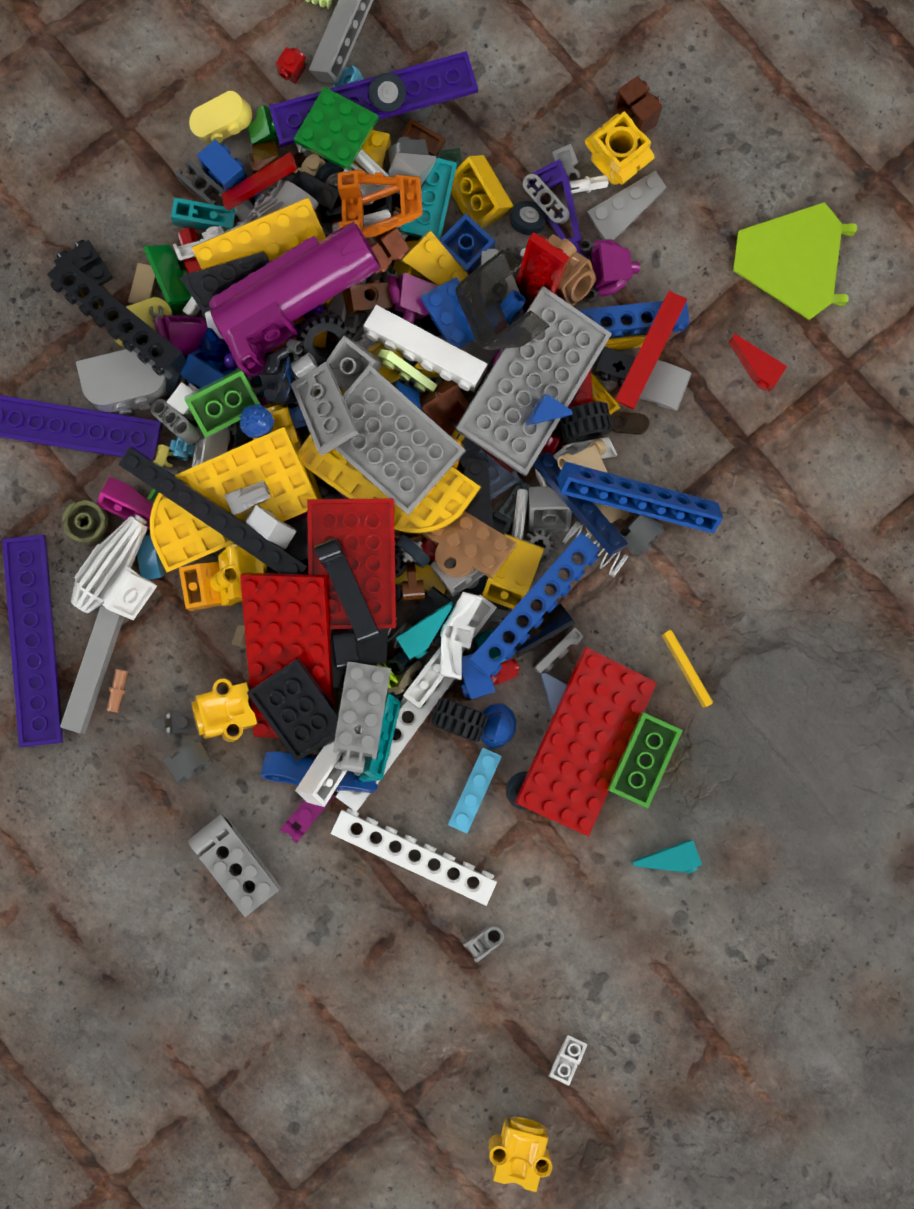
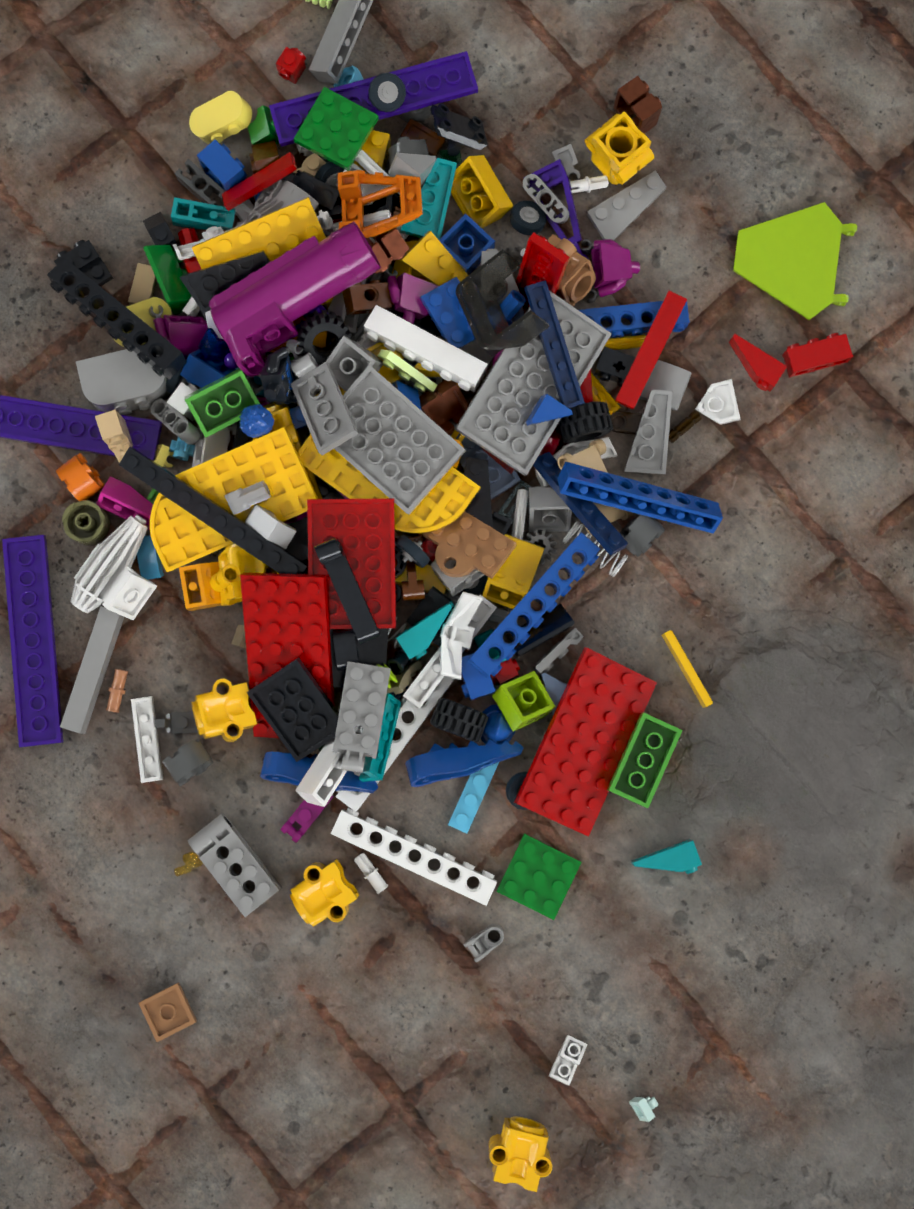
none -> orange brick [56,453,105,502]
none -> tan hinge [95,410,133,463]
none -> white tile [131,696,163,783]
none -> medium nougat plate [138,982,197,1042]
none -> black slope [143,212,179,251]
none -> clear yellow plate [174,852,203,877]
none -> yellow piece [290,859,360,927]
none -> white axle [317,210,333,233]
none -> white axle [354,853,388,894]
none -> blue animal [405,739,524,787]
none -> black shield [430,103,488,156]
none -> lime brick [492,671,556,732]
none -> green plate [496,833,582,920]
none -> dark blue plate [524,280,585,408]
none -> light grey wing [623,390,672,474]
none -> light aqua tile [629,1096,659,1122]
none -> dark brown axle [669,410,702,443]
none -> white plate [695,379,741,425]
none -> red brick [782,333,853,378]

